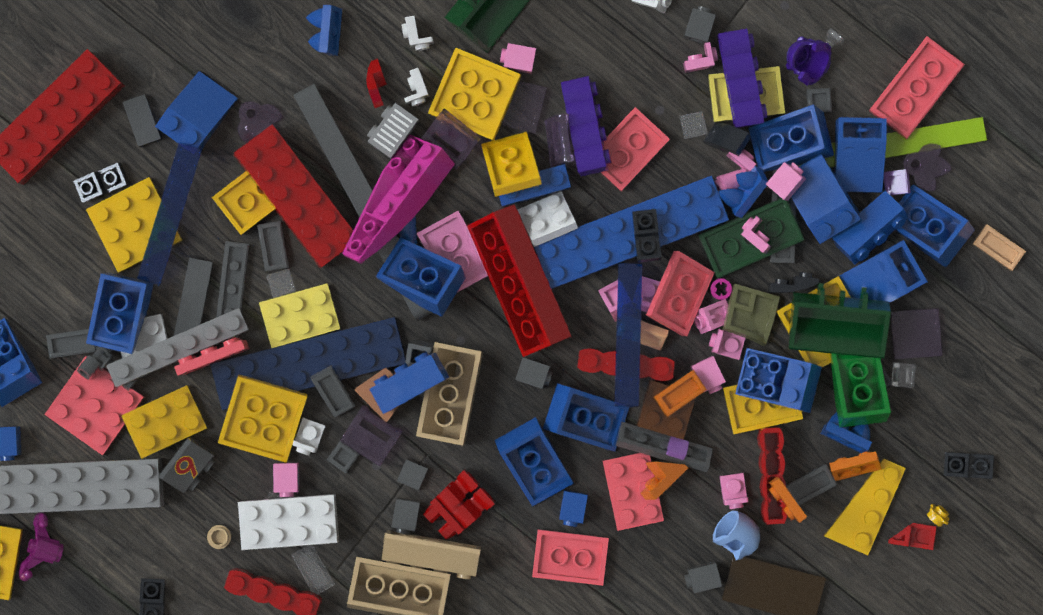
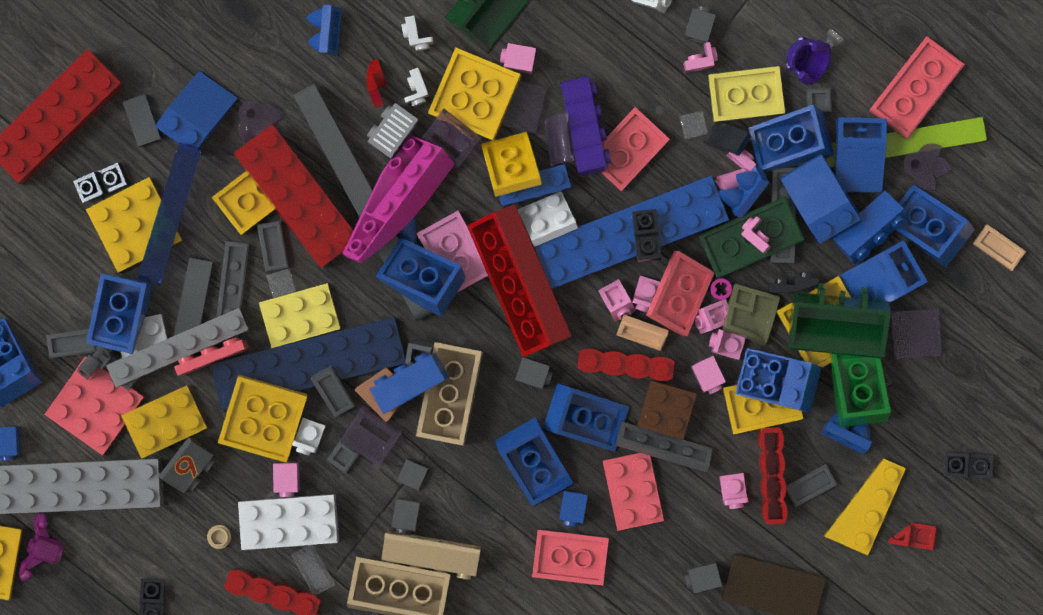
red hips [423,468,496,540] -> none
clear blue tile [614,263,642,407] -> none
orange slope [640,462,688,500] -> none
orange tile [654,370,707,417] -> none
medium lavender piece [666,436,689,460] -> none
light blue piece [713,510,760,560] -> none
dark purple brick [717,29,767,128] -> none
bright pink brick [766,162,806,201] -> none
orange plate [769,477,807,523] -> none
orange plate [830,451,882,481] -> none
tile [883,169,911,196] -> none
clear tile [891,362,916,388] -> none
yellow plate [927,504,949,527] -> none

